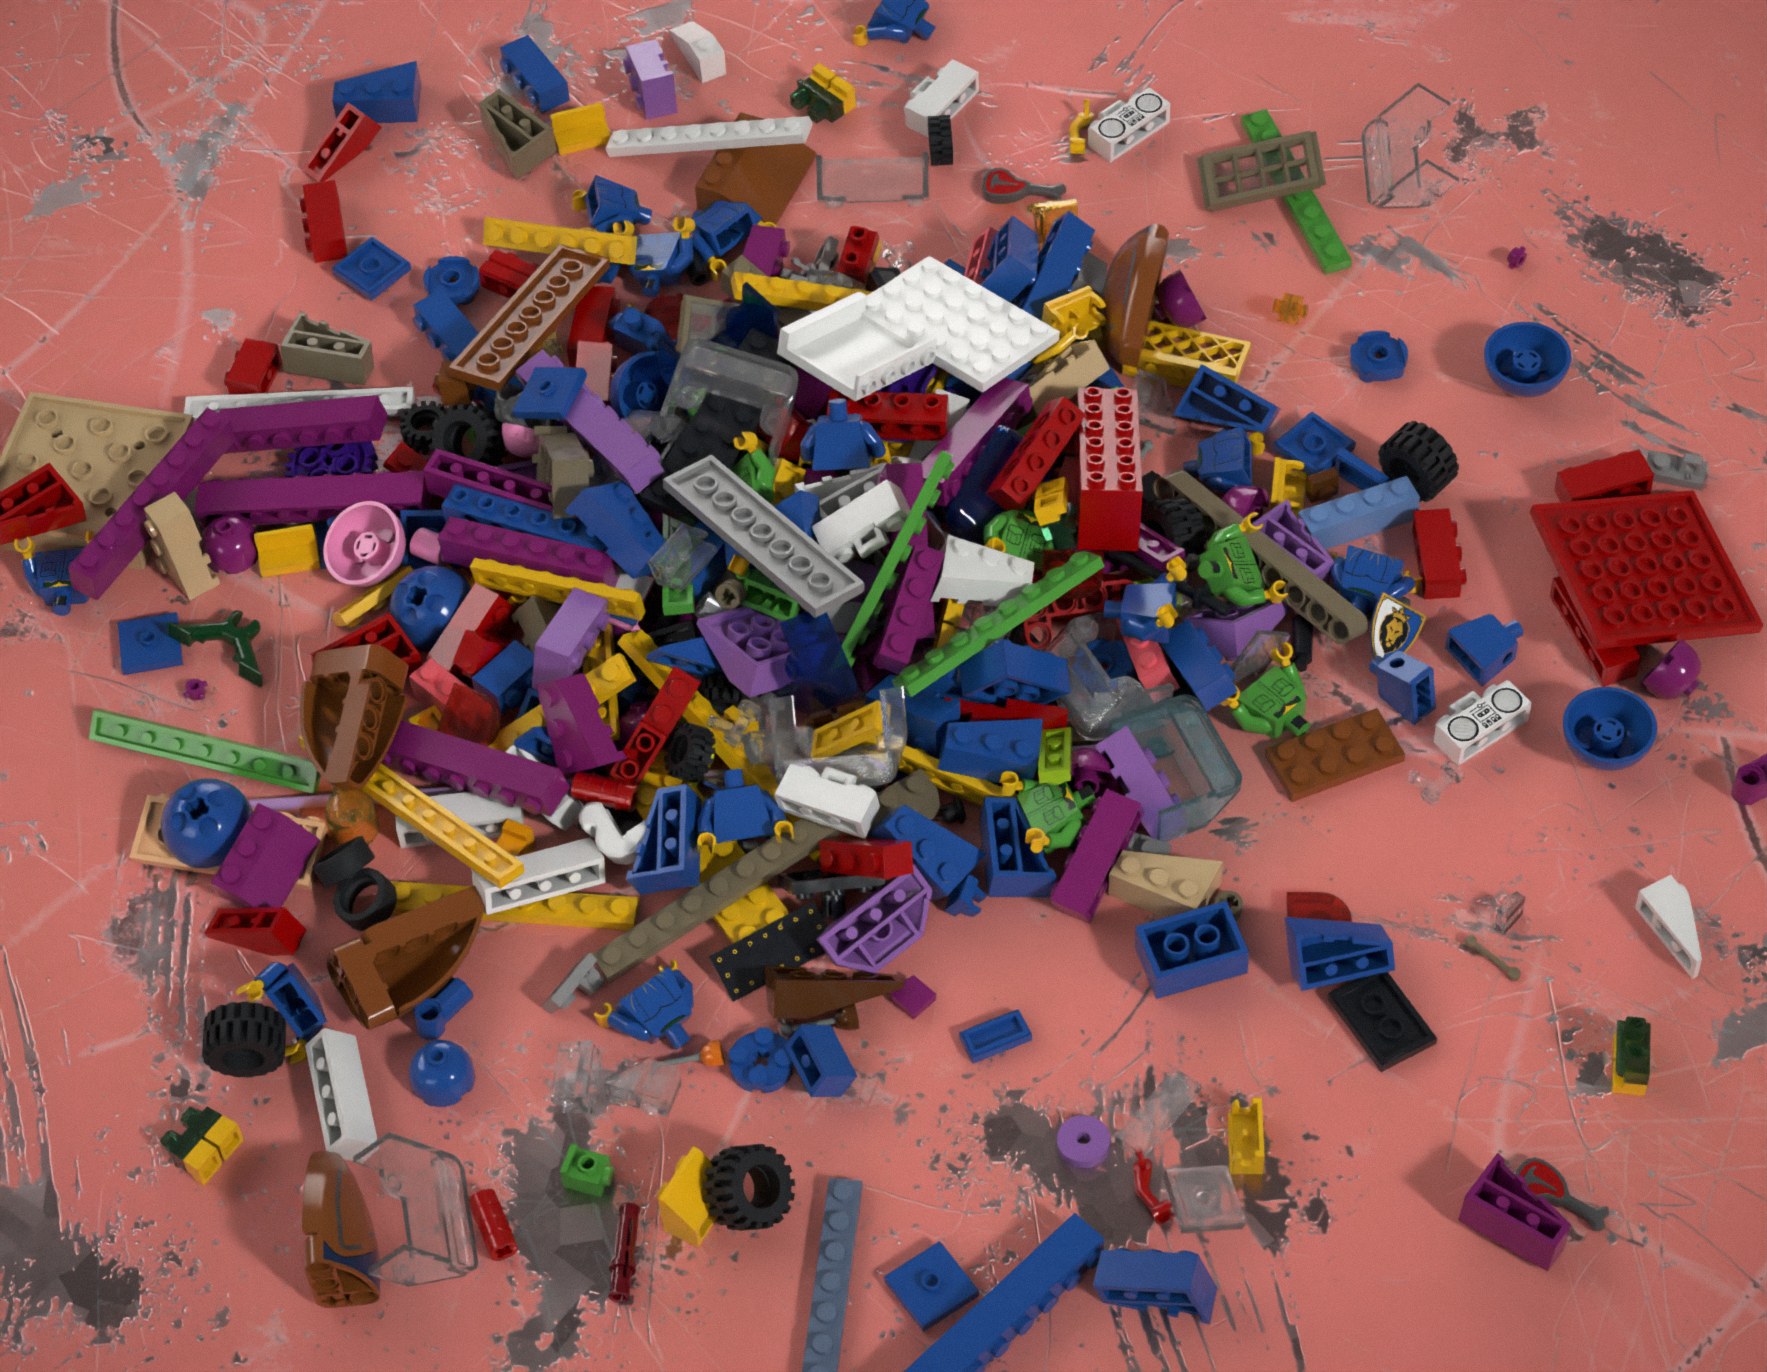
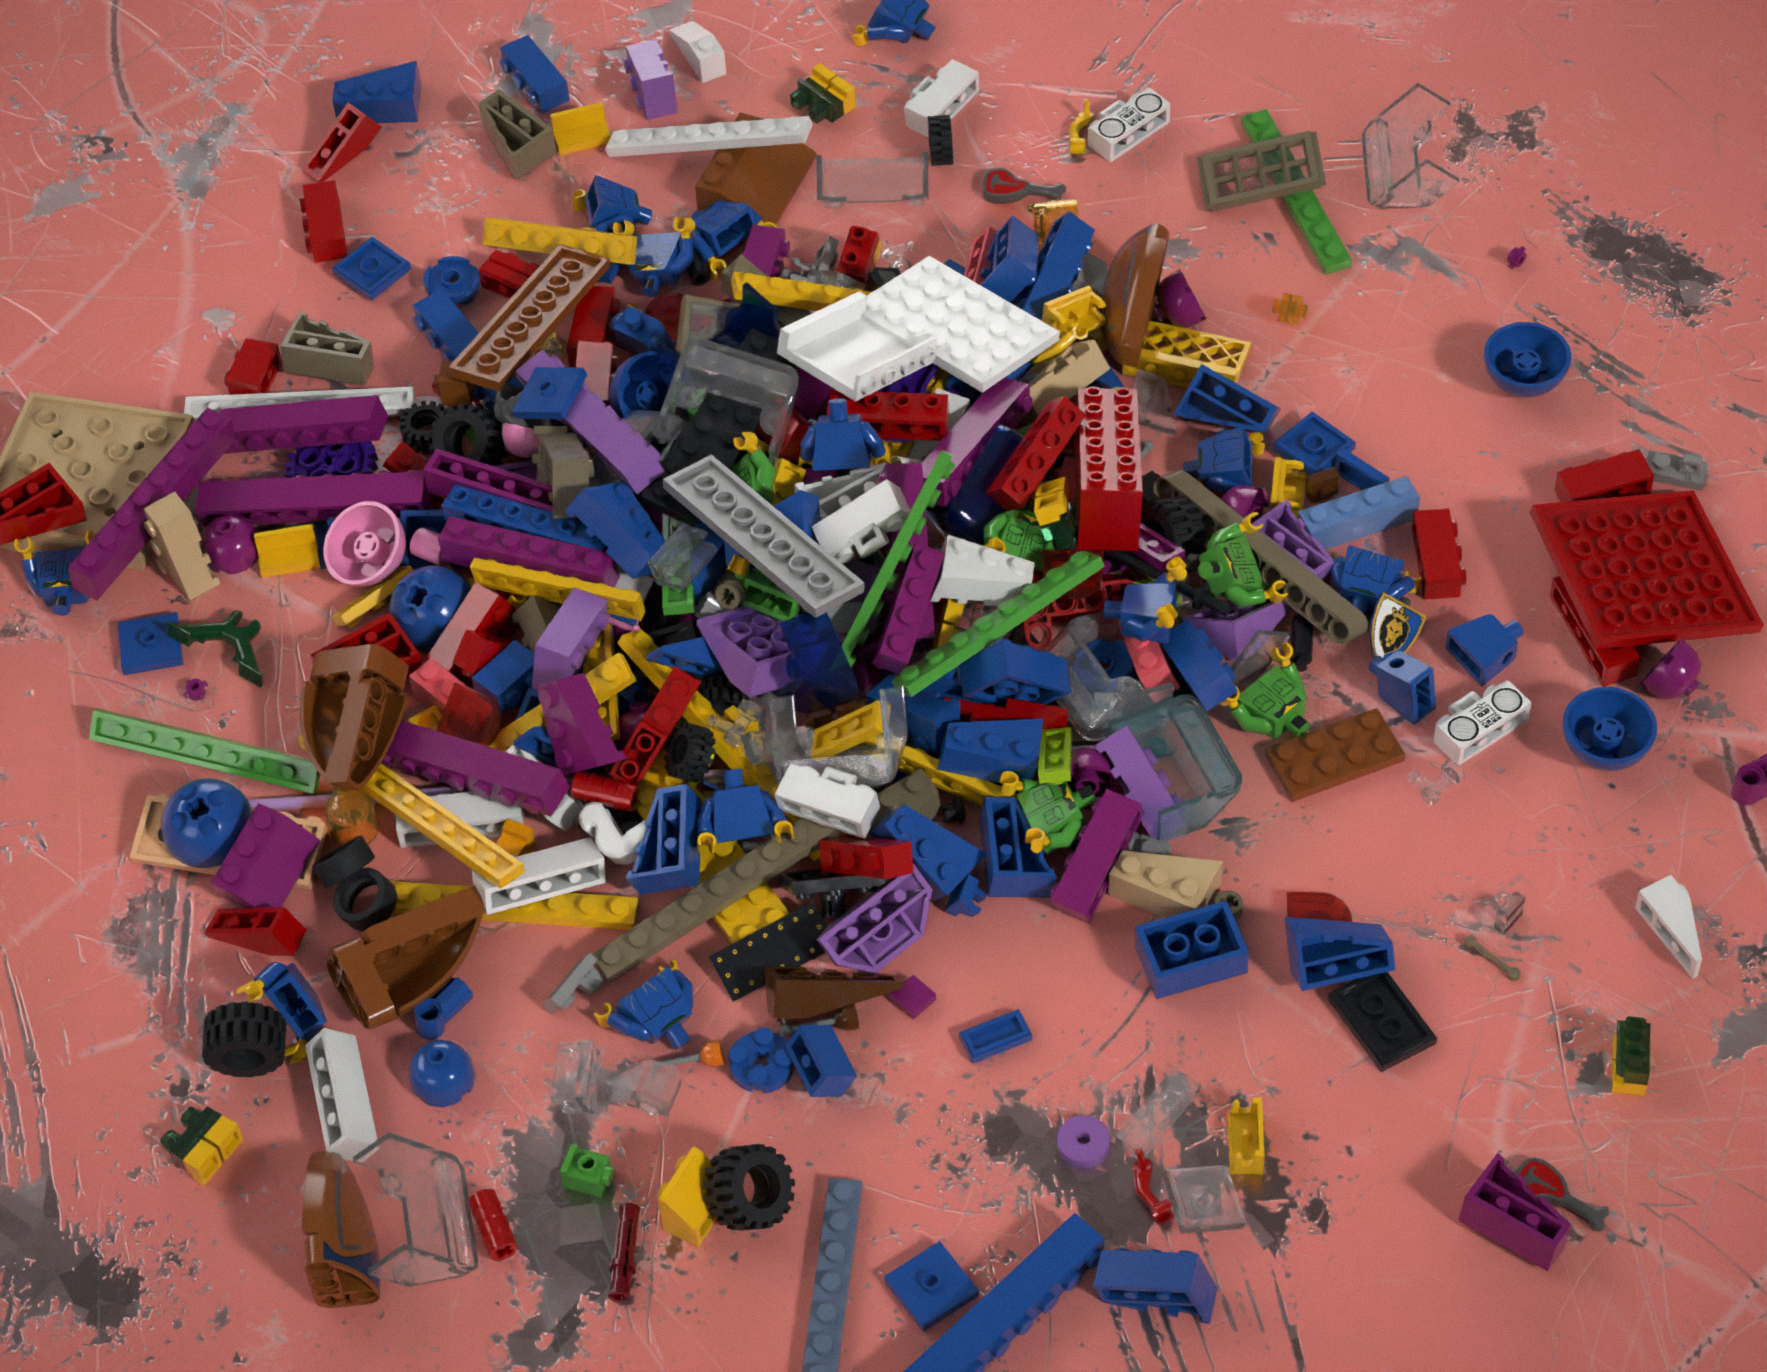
blue plate [1350,331,1408,383] -> none
black tyre [1378,421,1459,502] -> none

